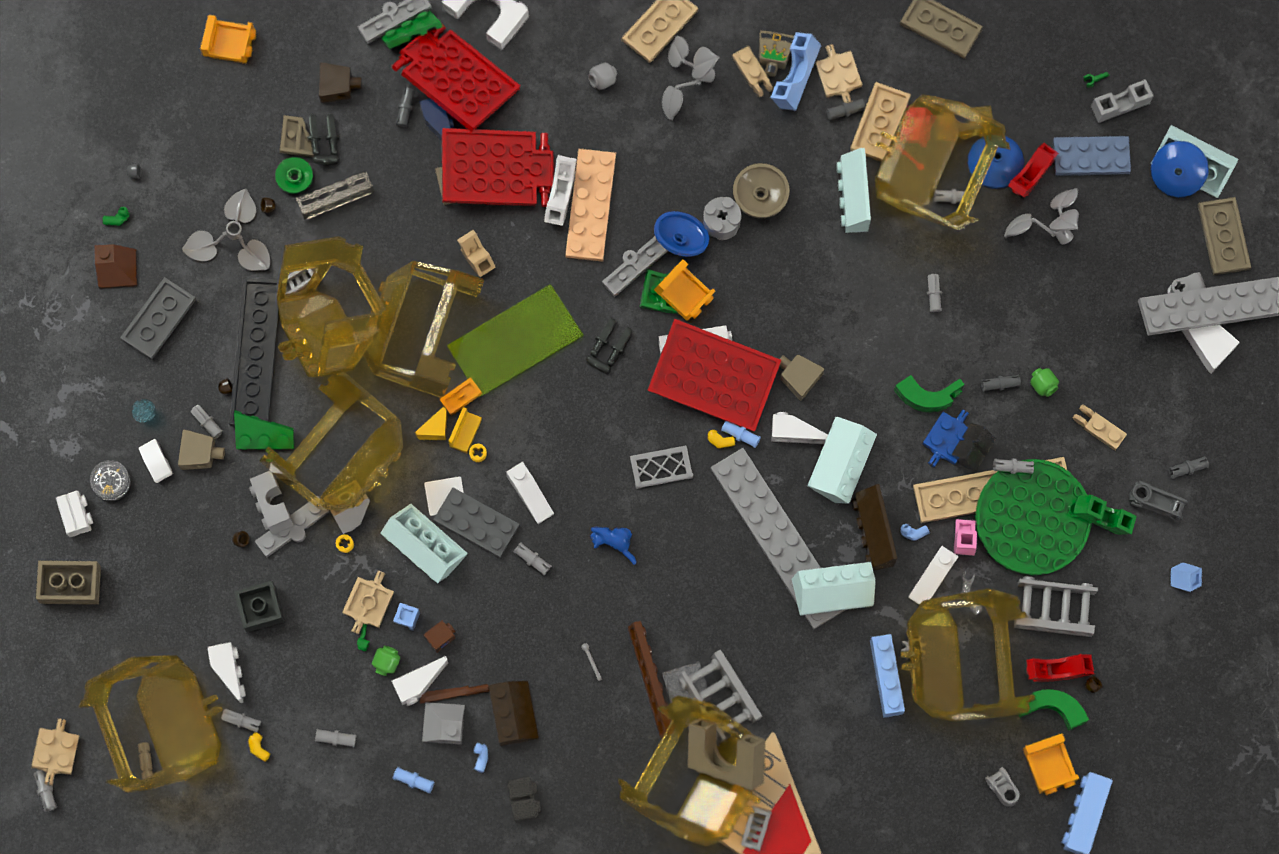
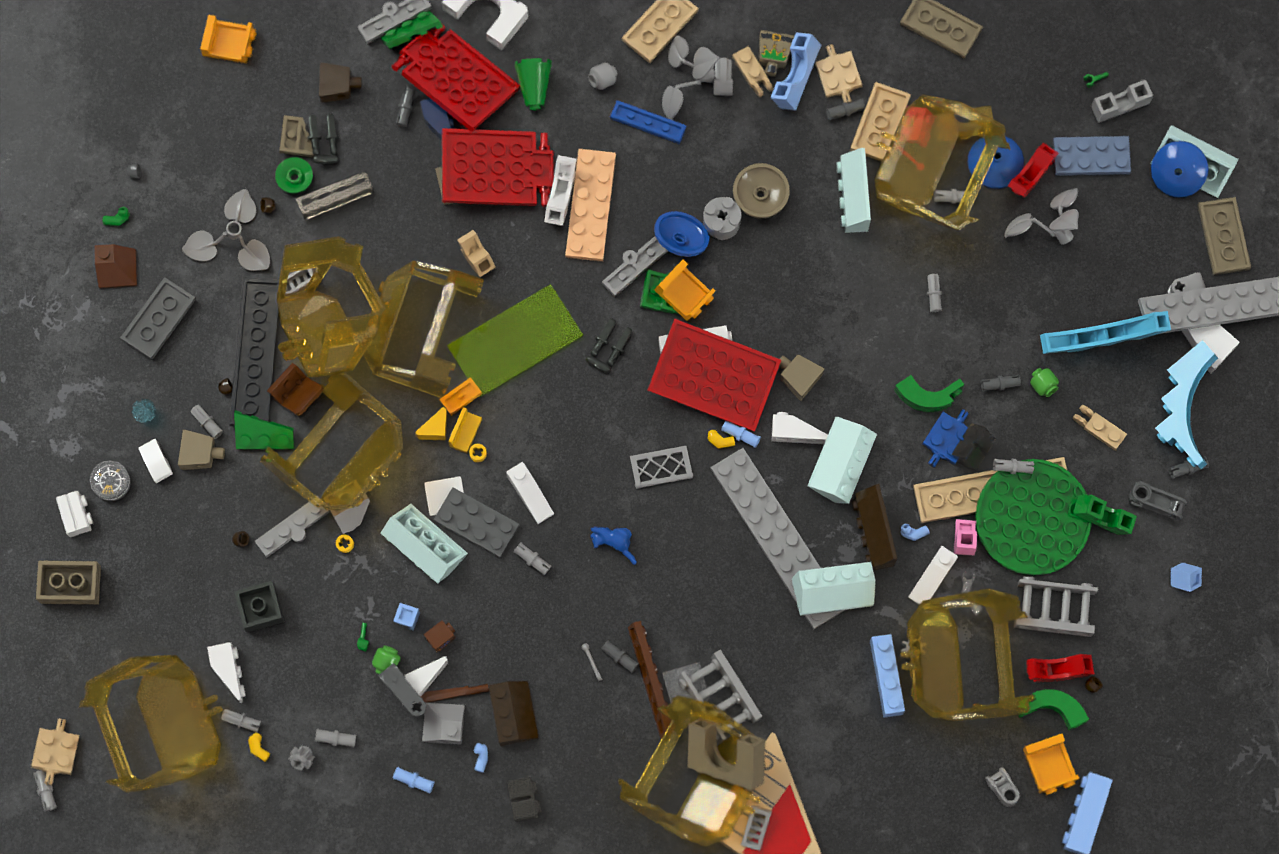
dark tan axle [138,742,154,782] -> none
light grey arch [249,470,294,535] -> none
tan plate [342,571,394,634] -> none
none -> reddish brown bracket [267,363,324,416]
none -> light grey gear [288,745,315,771]
none -> dark grey piece [378,663,426,716]
none -> green cone [514,58,552,110]
none -> dark grey pin [601,640,639,673]
none -> blue tile [610,100,686,144]
none -> light grey piece [714,58,733,96]
none -> medium azure arch [1040,311,1171,354]
none -> arch [1156,340,1218,469]

